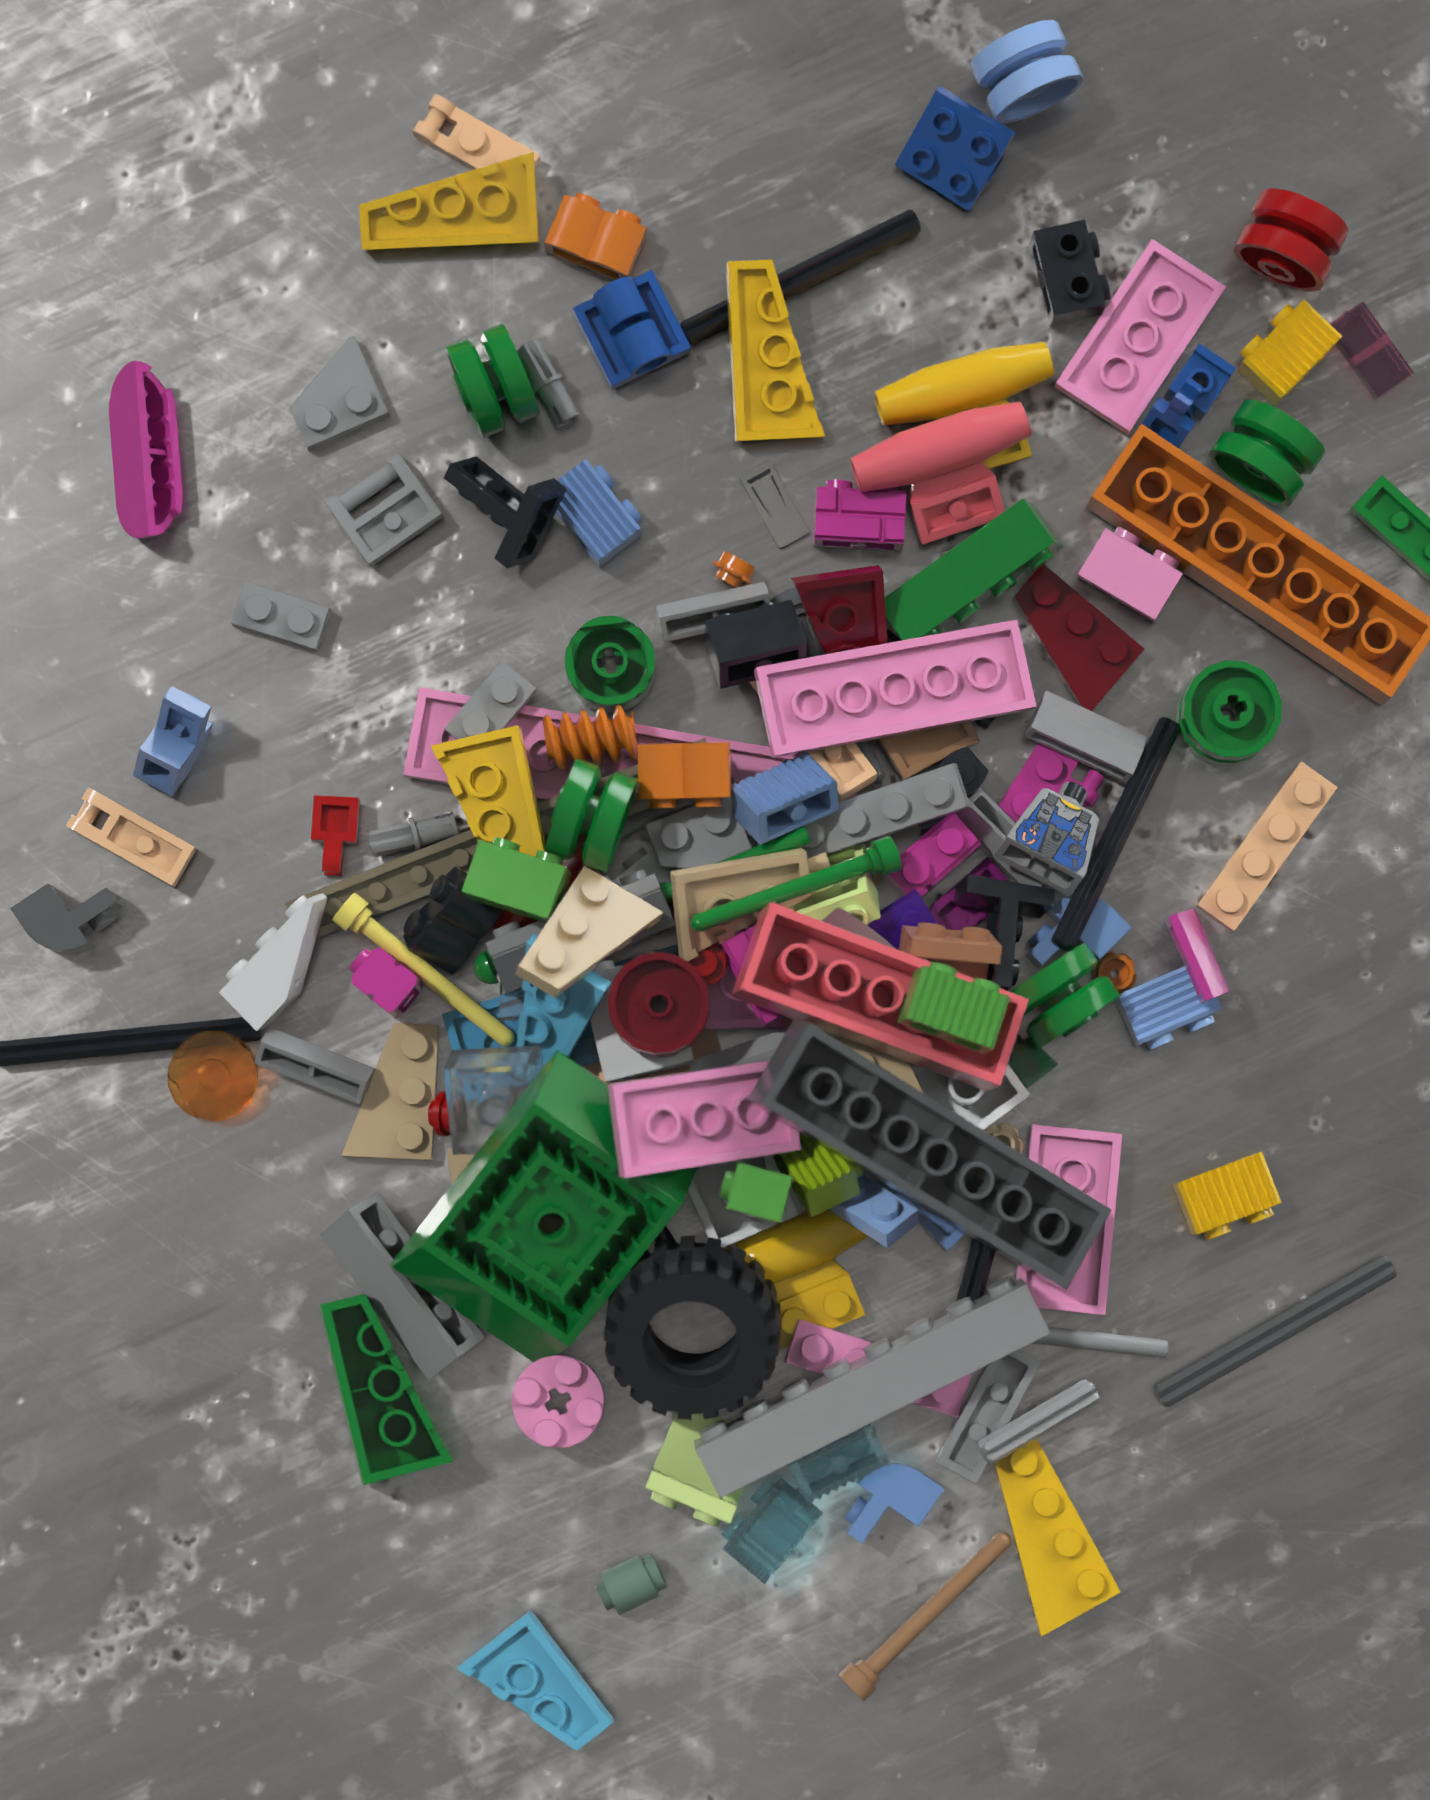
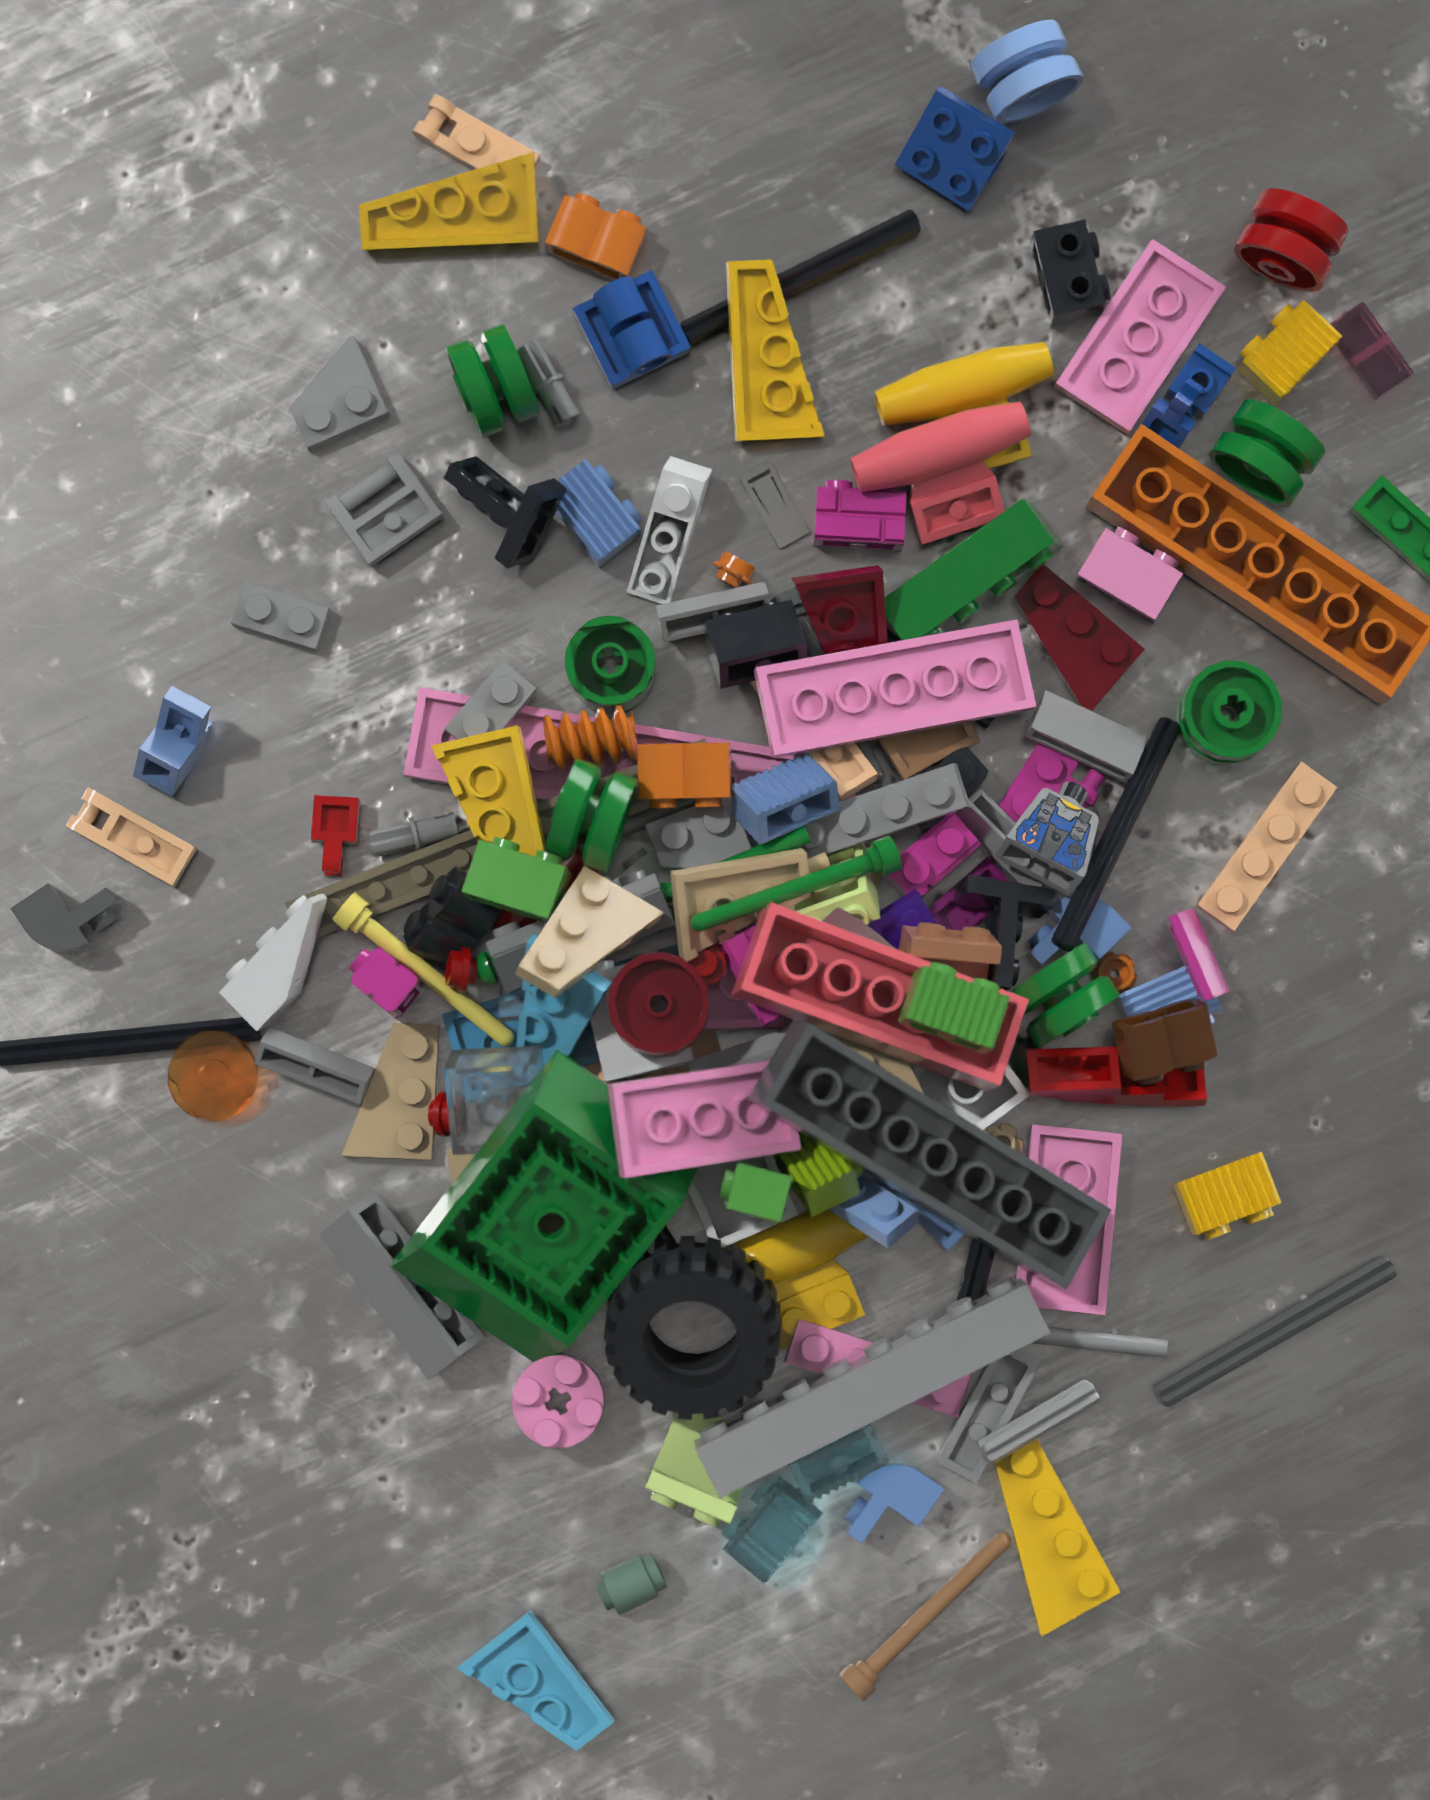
dark pink brick [109,360,183,538] -> none
green wedge [319,1294,453,1485] -> none
none -> red plate [445,947,478,993]
none -> white slope [626,456,713,604]
none -> red slope [1026,1046,1207,1106]
none -> reddish brown brick [1112,998,1218,1085]

